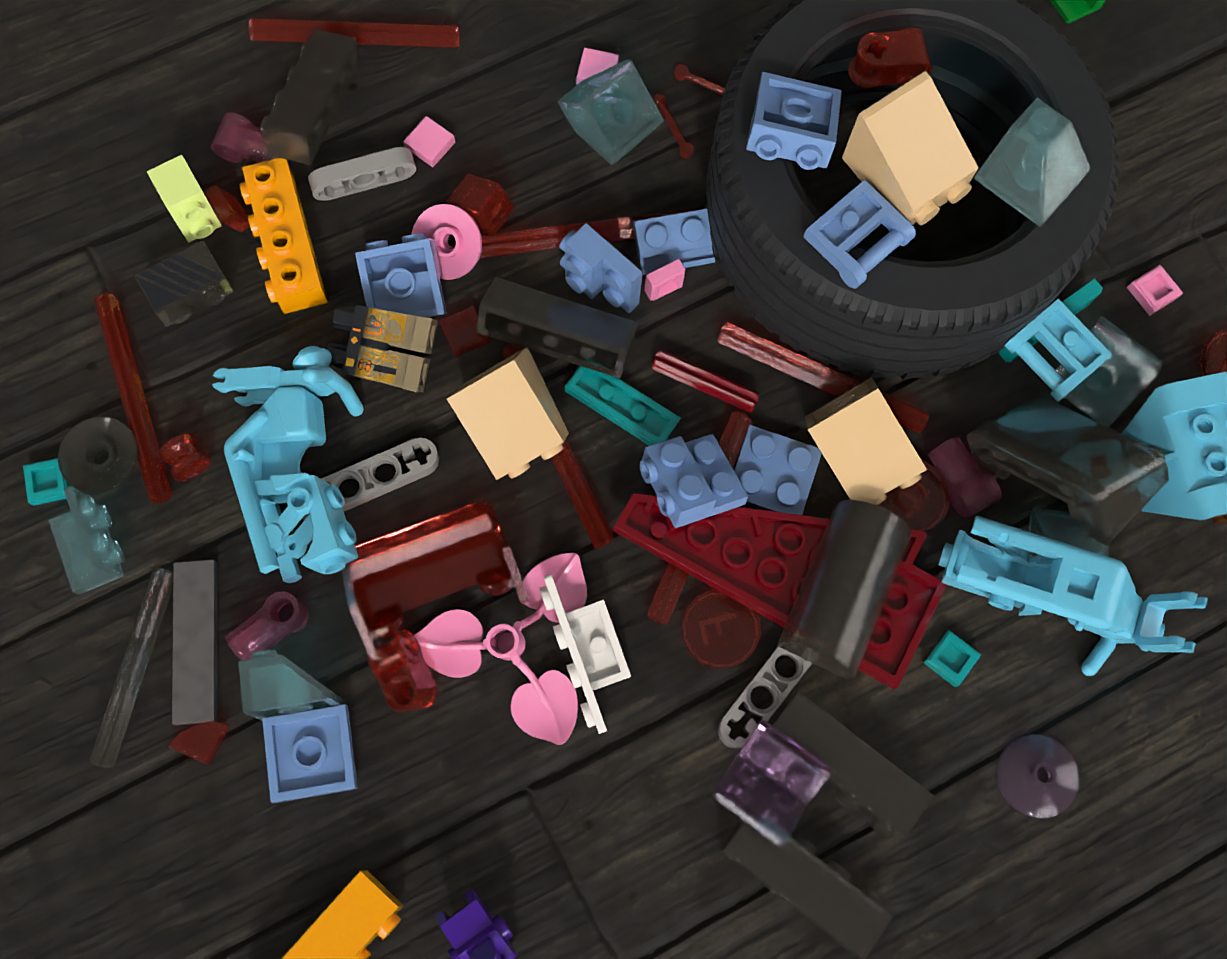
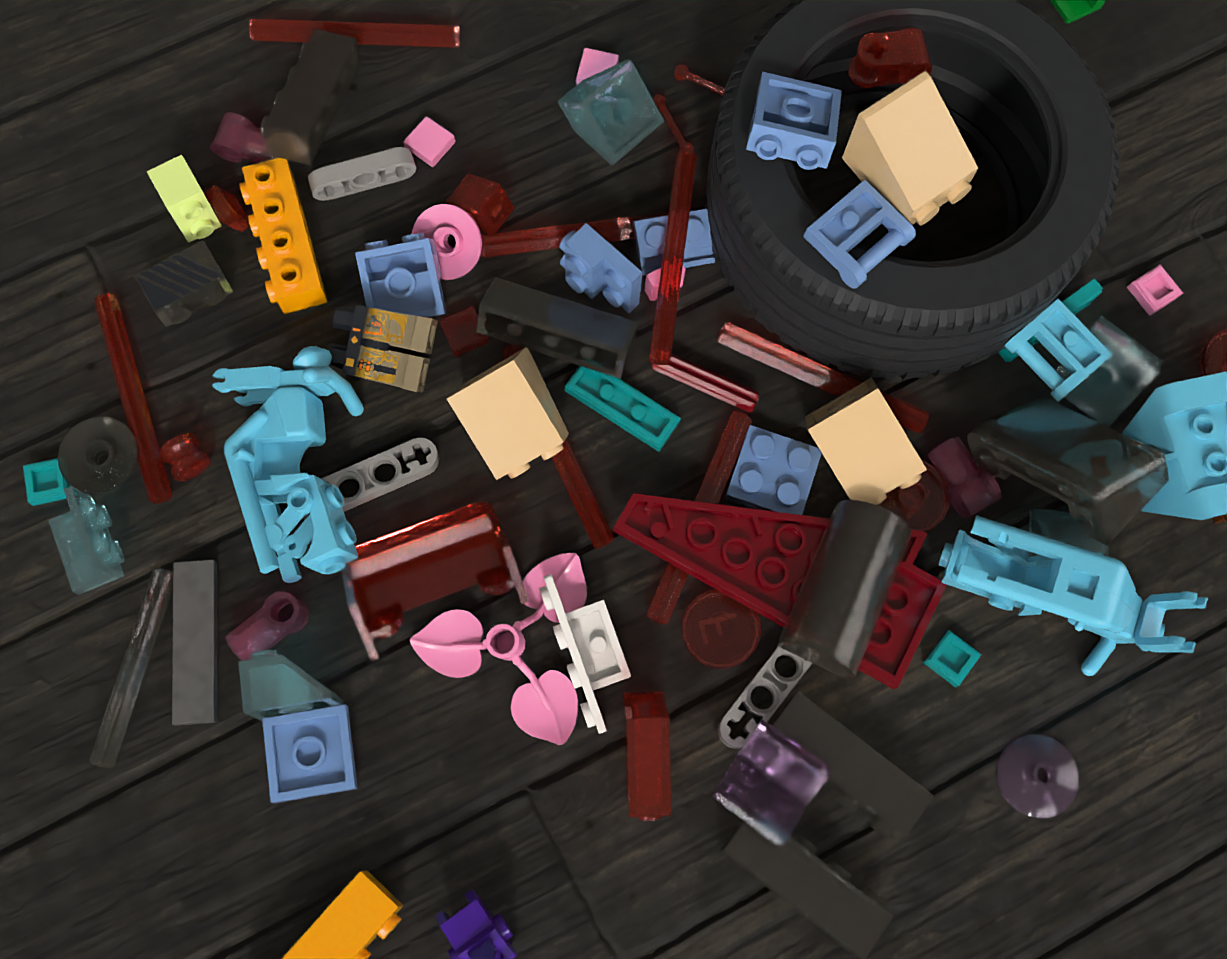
clear red tile [169,722,229,765] -> none
clear red piece [367,630,438,712] -> none
medium blue plate [640,434,748,528] -> none
clear light blue slope [974,98,1091,227] -> none
none -> clear red slope [623,691,671,821]
none -> clear red axle [649,150,697,366]

